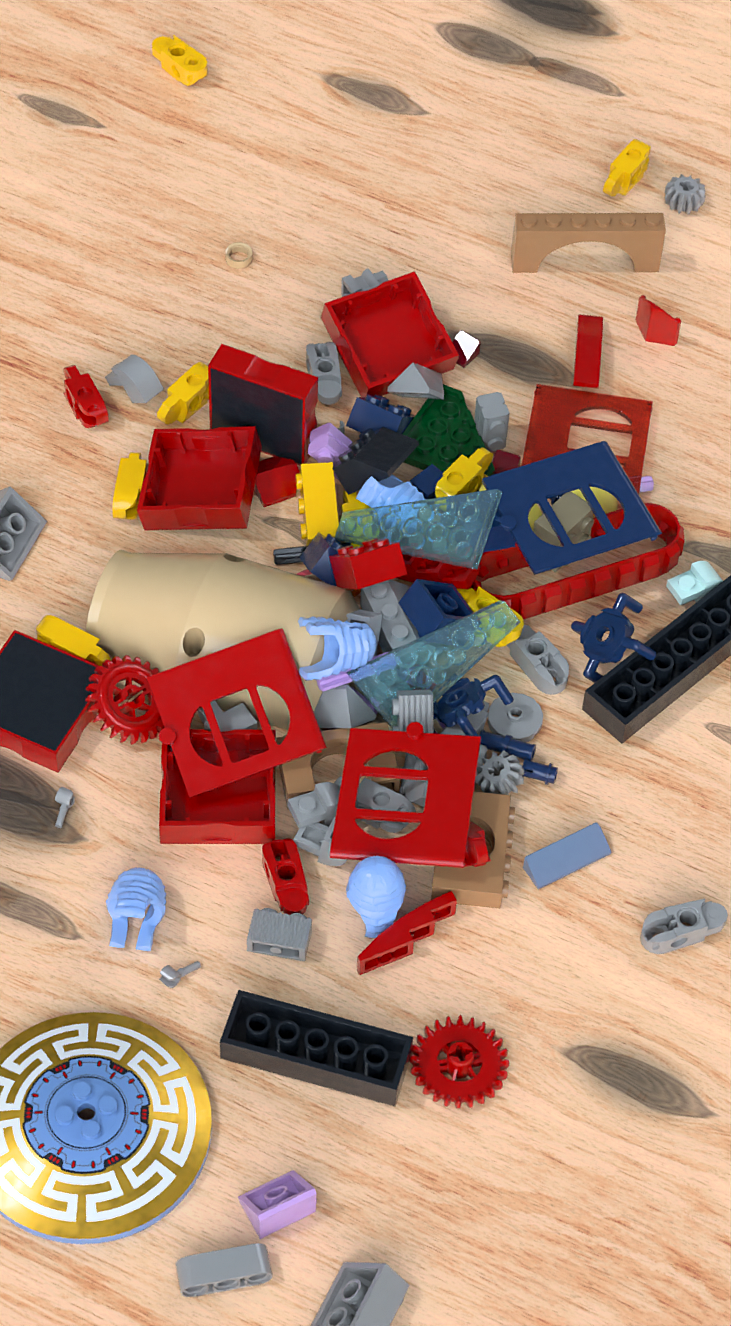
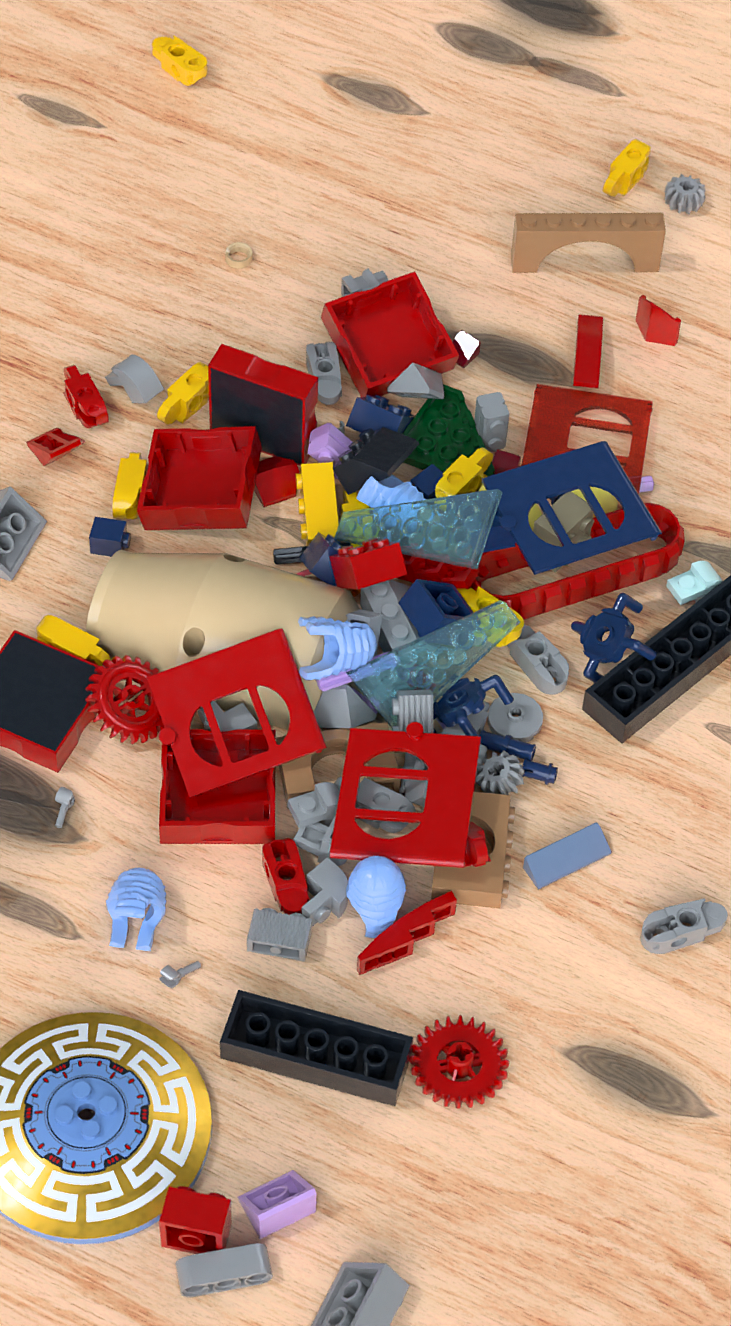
none -> red slope [26,428,86,466]
none -> dark blue brick [89,517,131,557]
none -> red brick [159,1186,232,1254]
none -> light grey brick [302,857,348,927]

